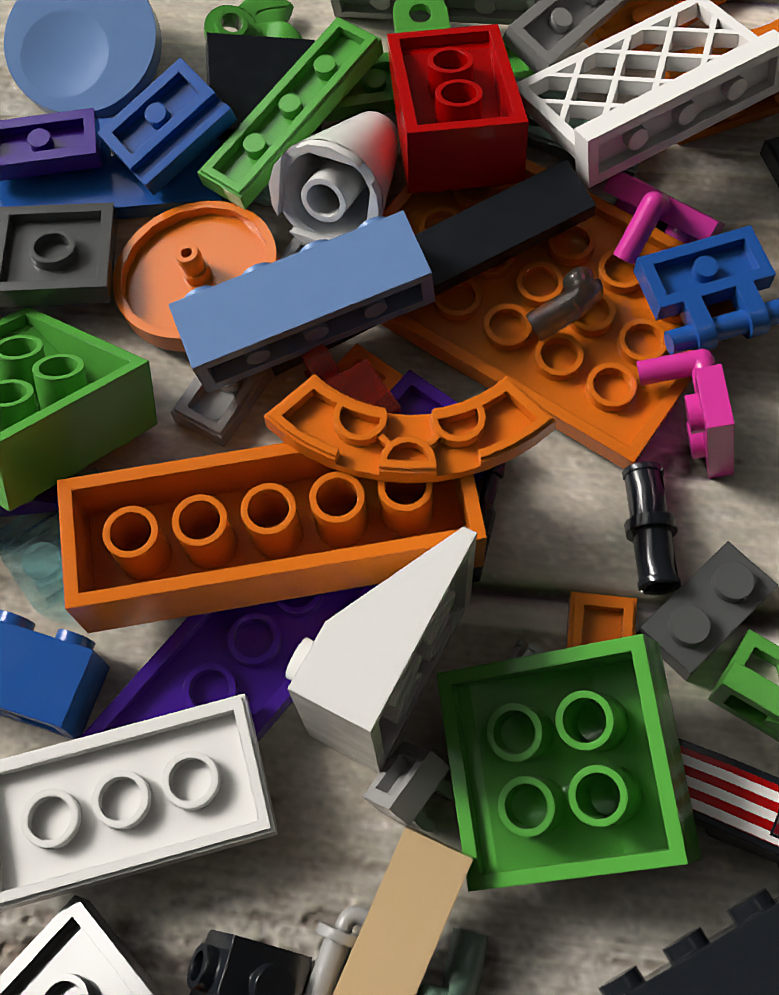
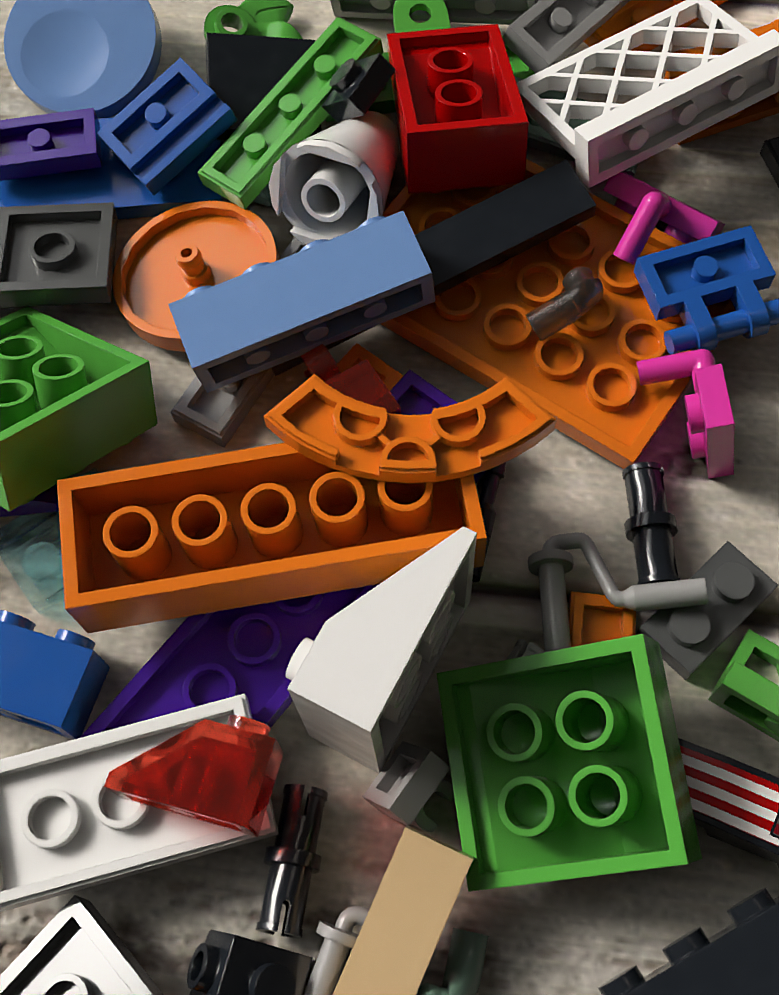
none -> clear red slope [104,715,284,837]
none -> black pin [256,784,328,939]
none -> black plate [321,53,396,122]
none -> light grey piece [528,533,708,652]

